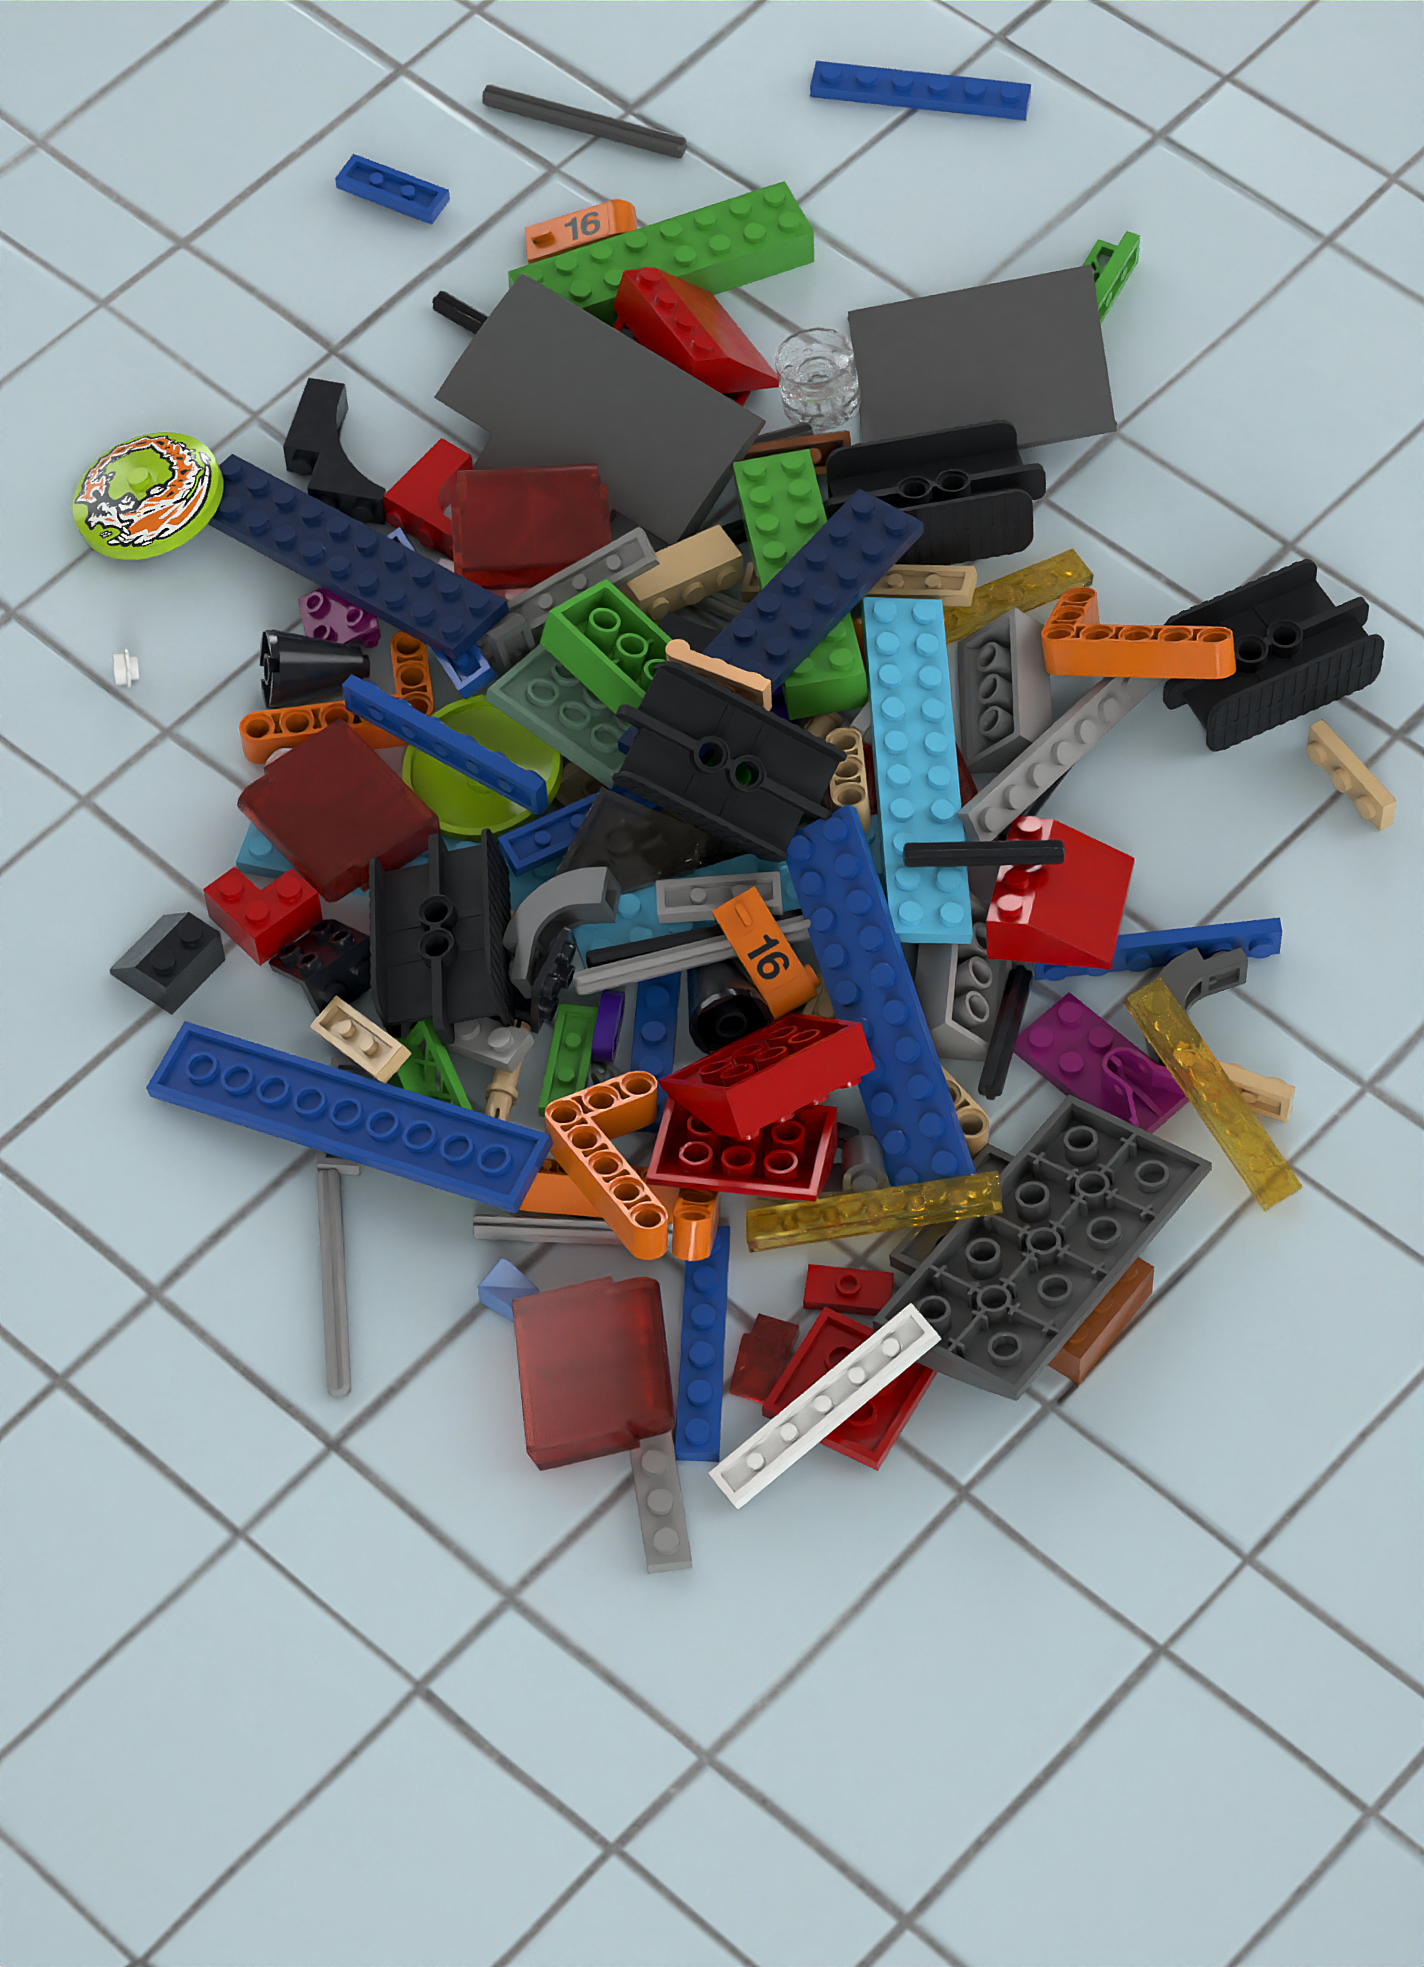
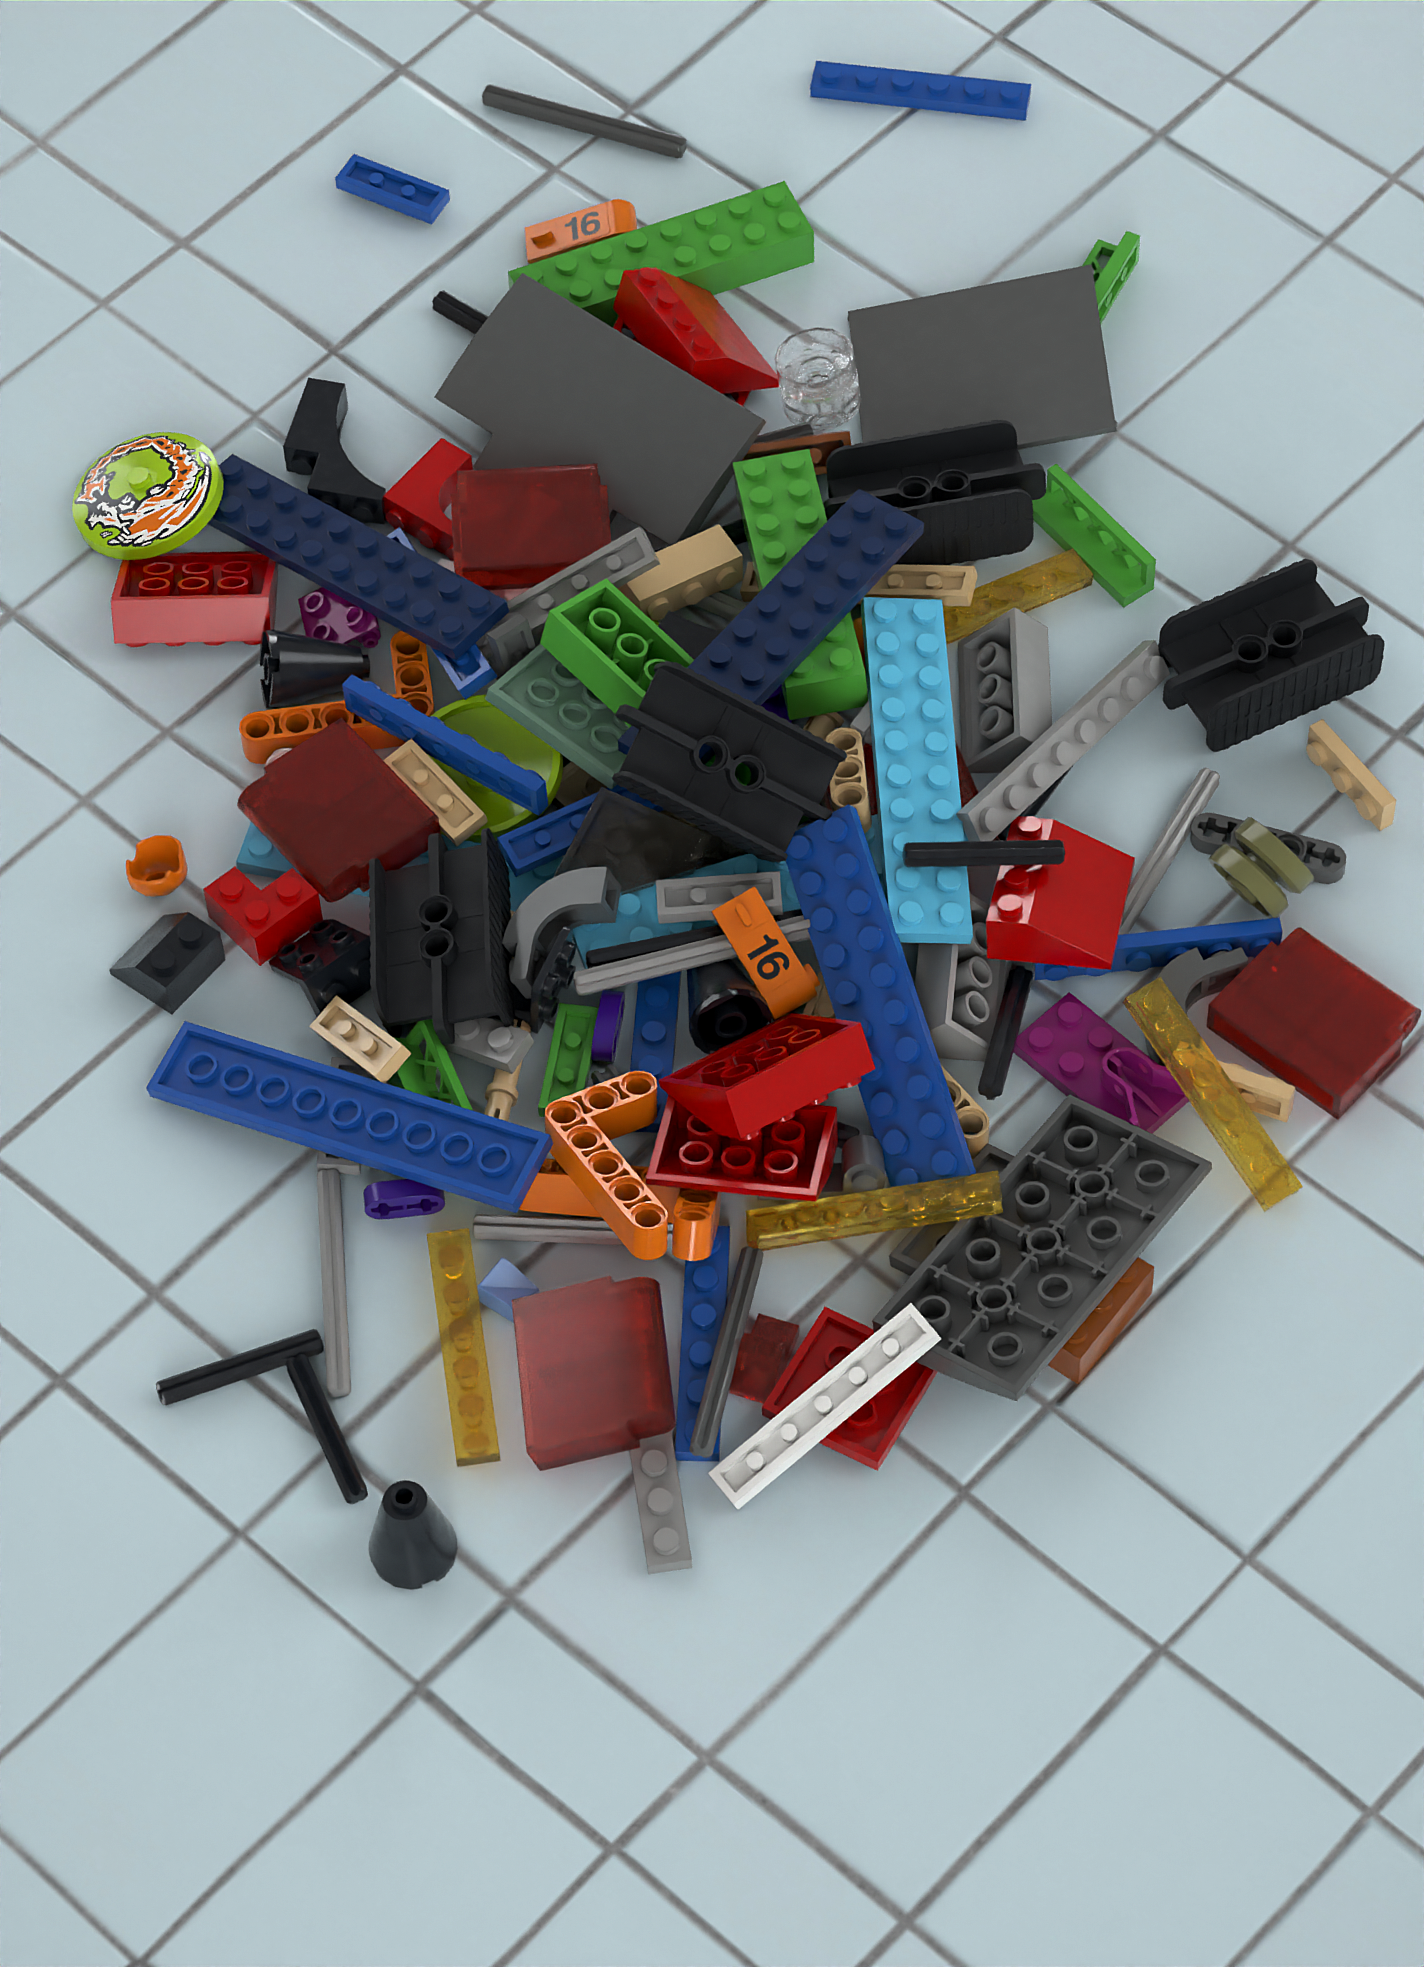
white plate [112,649,139,688] -> none
light nougat plate [665,639,772,711] -> none
red plate [803,1264,894,1316] -> none
orange beam [1041,587,1236,679] -> none
none -> red slope [110,551,279,647]
none -> orange hair [126,835,188,897]
none -> black axle [156,1329,324,1405]
none -> black axle [286,1354,368,1504]
none -> dark purple beam [363,1179,445,1219]
none -> black cone [369,1480,458,1590]
none -> tan plate [380,738,488,846]
none -> clear yellow plate [427,1228,501,1467]
none -> dark grey axle [689,1246,764,1458]
none -> bright green fence [1032,464,1156,608]
none -> light grey axle [1119,768,1220,935]
none -> dark grey beam [1190,812,1346,884]
none -> clear red piece [1206,927,1421,1120]
none -> olive wheel [1208,817,1314,919]

